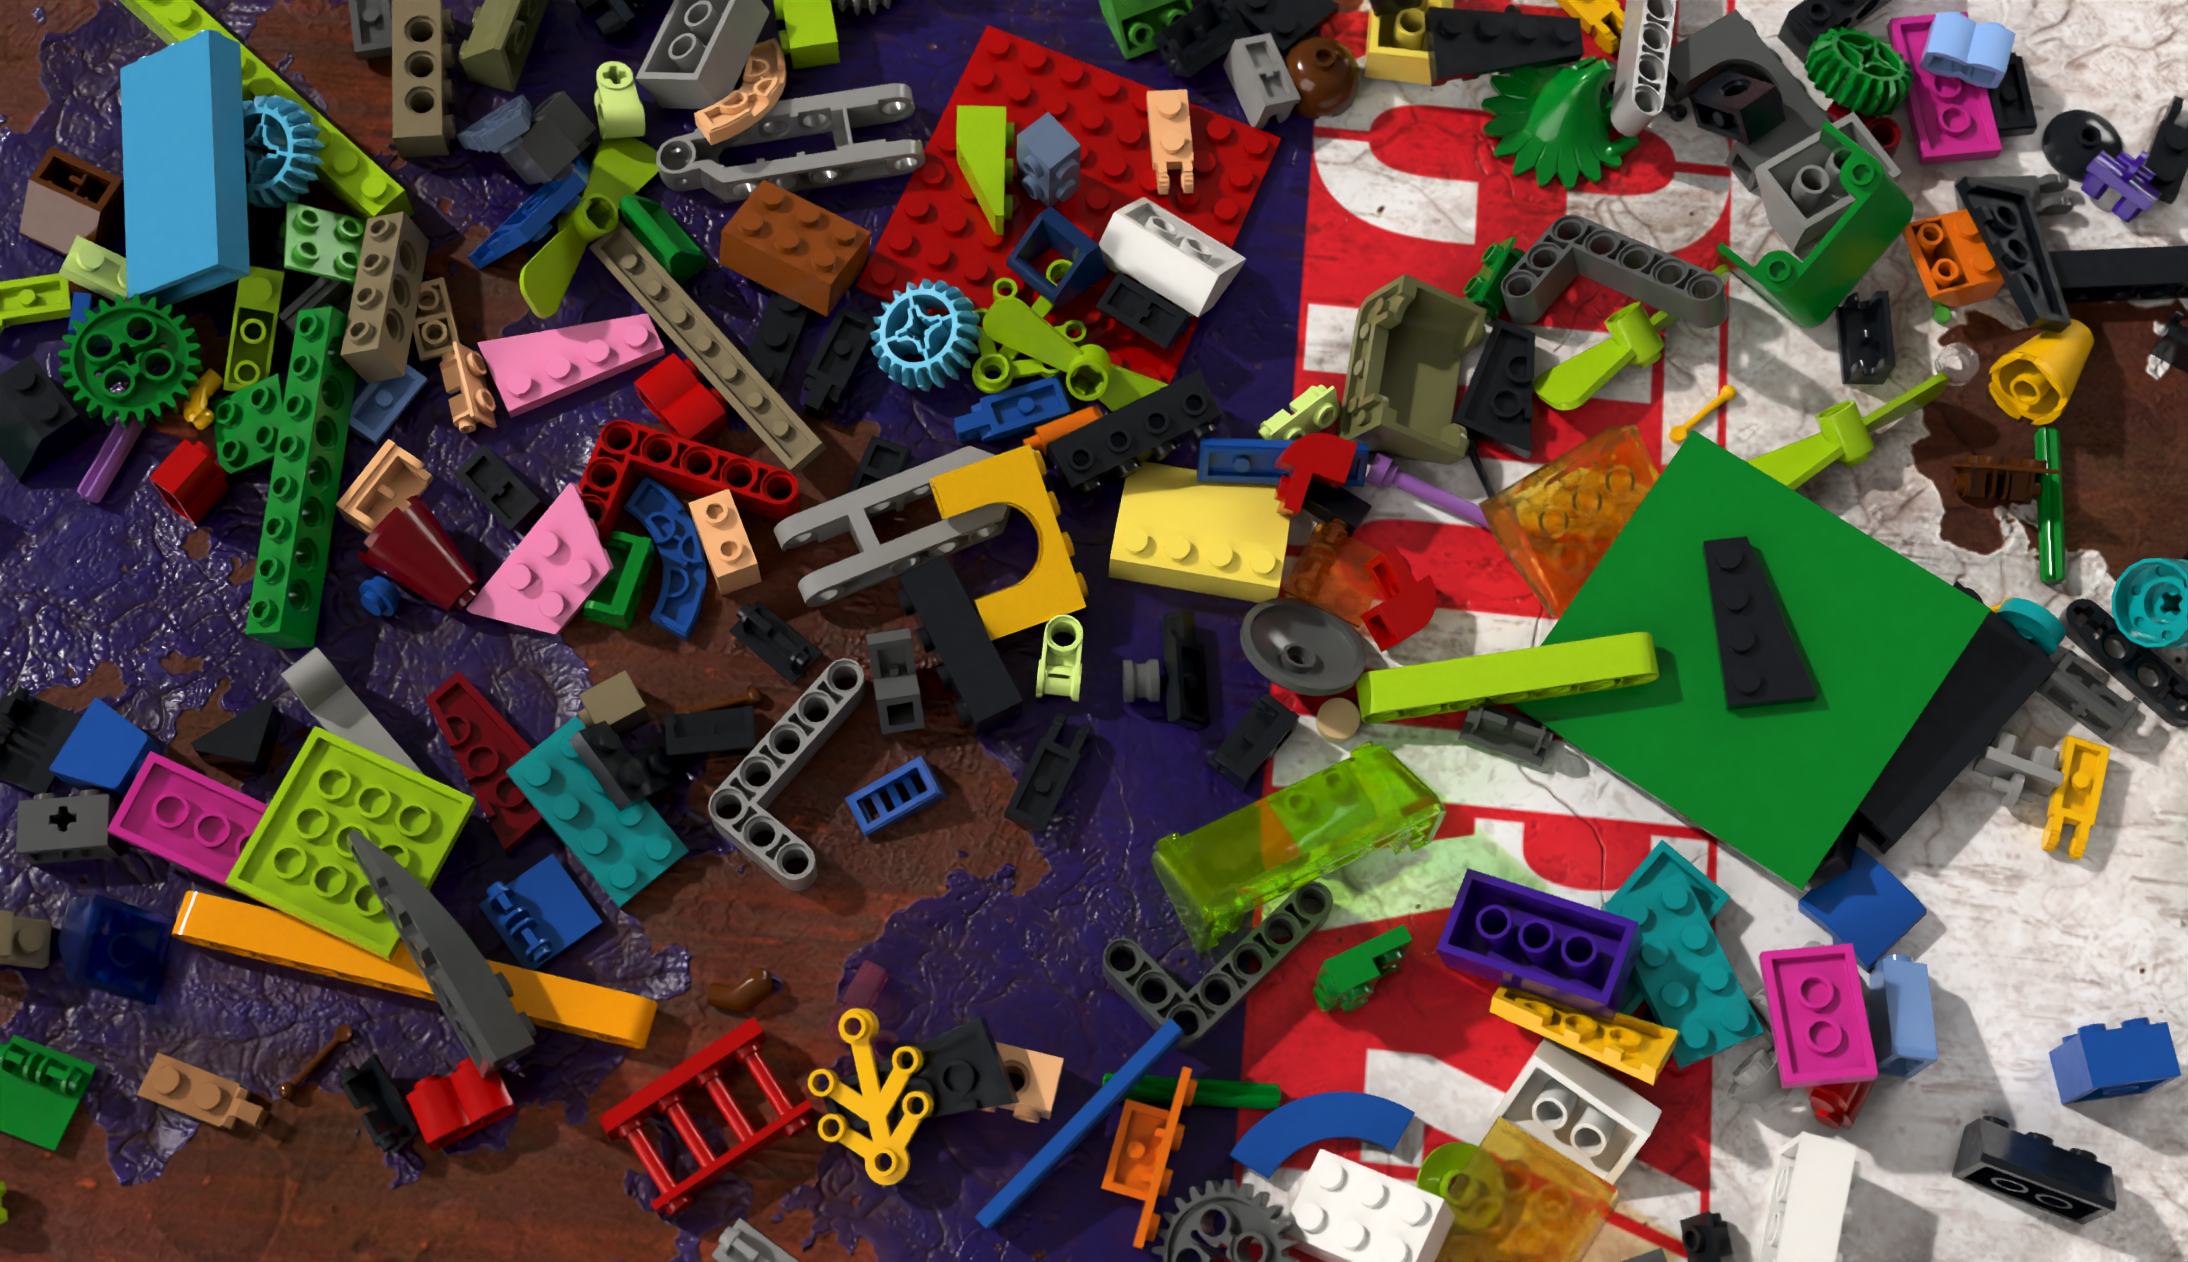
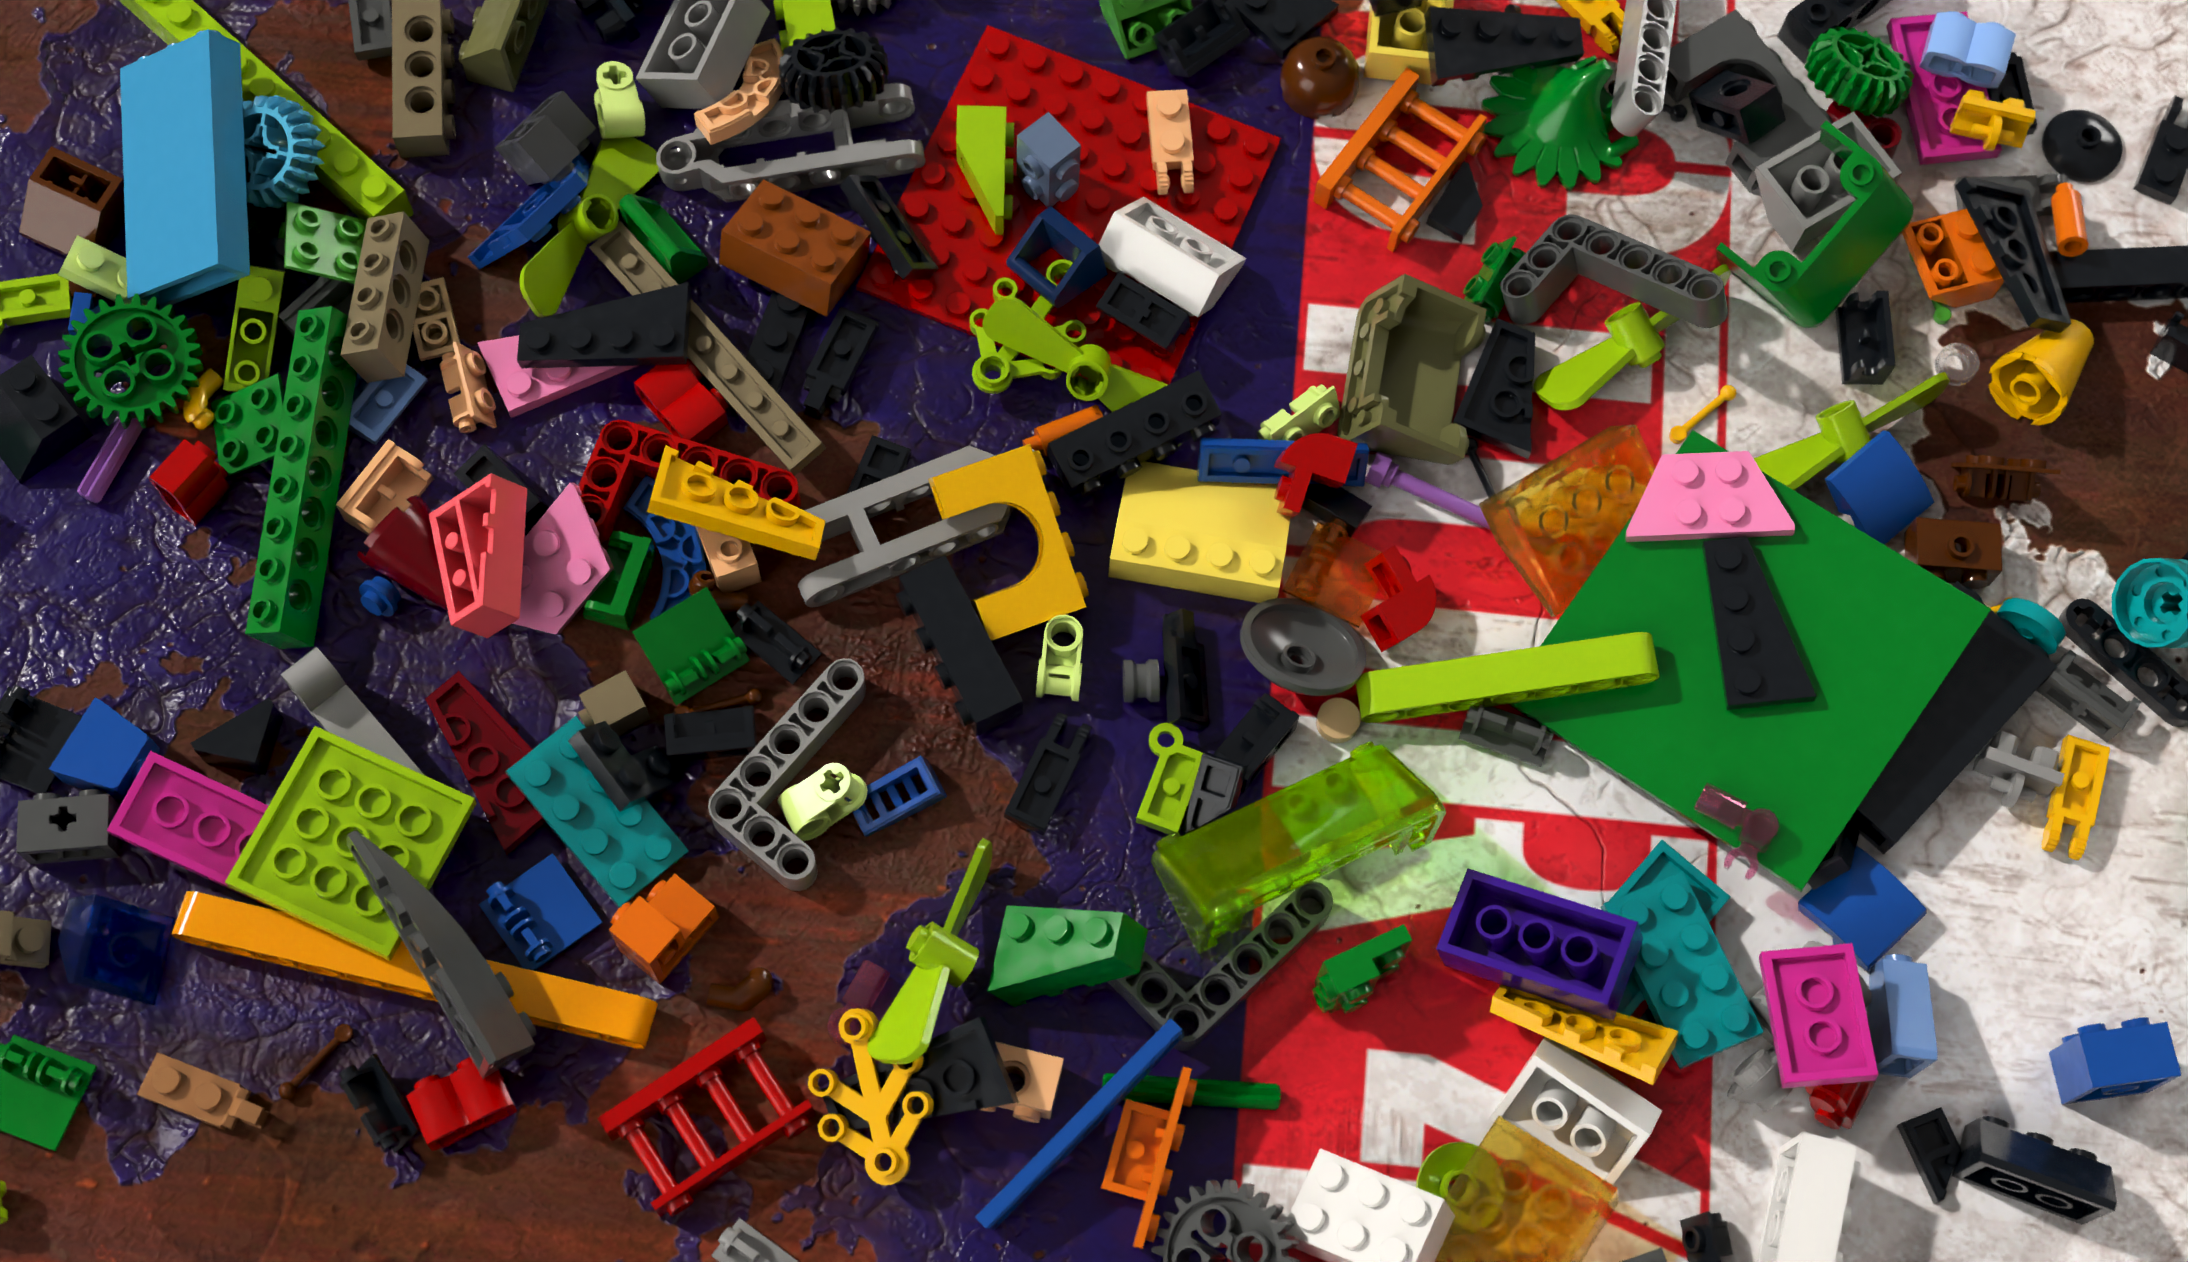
sand blue wing [456,94,532,154] -> none
dark grey brick [866,628,925,734] -> none
medium azure gear [870,278,982,392] -> none
blue hinge [954,375,1072,443] -> none
light grey hinge [1223,33,1301,129] -> none
blue tile [1228,1092,1415,1182] -> none
green axle [2034,427,2066,585] -> none
dark purple hips [2081,150,2162,223] -> none
none -> coral wedge [429,473,527,638]
none -> black wing [517,282,692,368]
none -> orange brick [609,873,719,984]
none -> green hinge [632,587,750,706]
none -> yellow wing [647,445,825,560]
none -> reddish brown arm [689,570,748,614]
none -> yellowish green piece [777,763,868,841]
none -> black gear [779,27,889,114]
none -> black plate [840,175,939,280]
none -> lime piece [867,838,992,1064]
none -> green wedge [988,905,1148,1007]
none -> lime hinge [1136,723,1203,837]
none -> black tile [1181,753,1247,833]
none -> orange fence [1313,67,1487,252]
none -> black tile [1426,161,1483,243]
none -> bright pink wing [1626,451,1795,542]
none -> clear pink bar [1694,782,1779,881]
none -> blue slope [1824,430,1934,545]
none -> black tile [1897,1107,1961,1204]
none -> reddish brown brick [1904,517,2002,589]
none -> yellow hips [1950,89,2036,151]
none -> orange cylinder [2051,182,2089,257]

